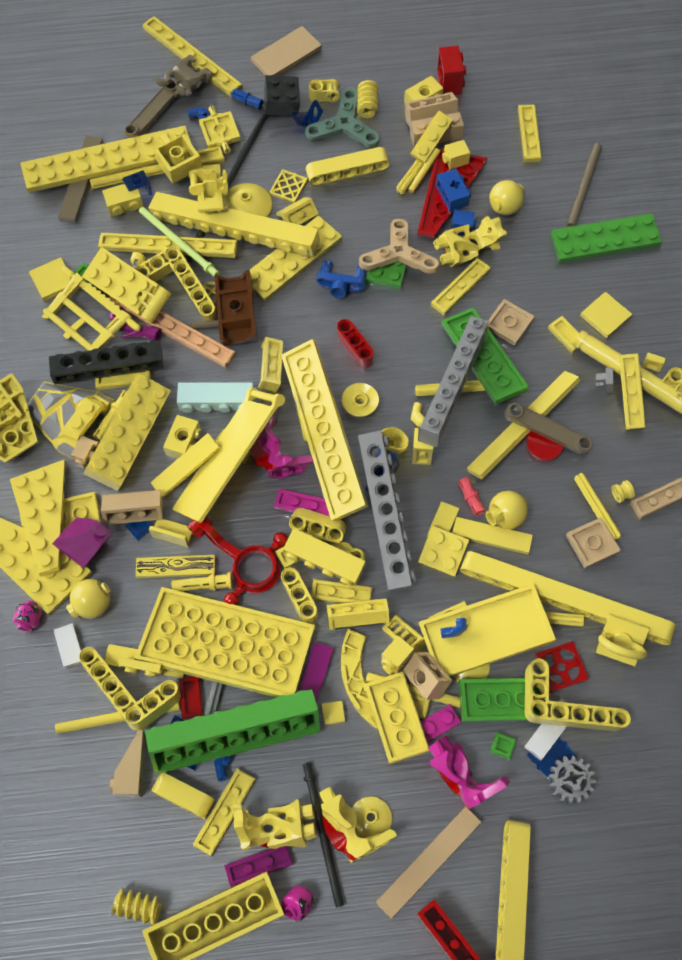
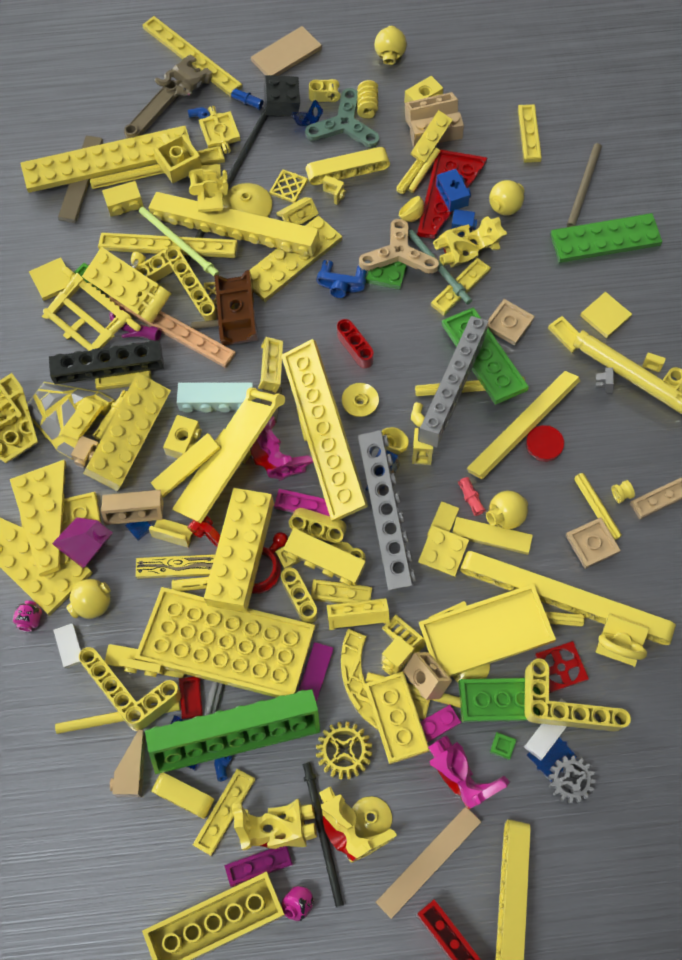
light yellow piece [112,887,162,925] -> none
clear blue bracket [122,170,152,195] -> none
light yellow tile [322,701,345,726] -> none
red brick [437,45,466,95] -> none
blue arm [440,618,468,638] -> none
light yellow brick [442,140,470,169] -> none
dark tan piece [505,403,592,455] -> none
light yellow tile [619,353,646,430] -> none
none -> light yellow brick [204,488,274,613]
none -> light yellow gear [316,722,372,780]
none -> light yellow bracket [323,175,346,205]
none -> light yellow brick [374,26,407,65]
none -> light yellow piece [399,196,424,222]
none -> sand green bar [408,229,472,305]

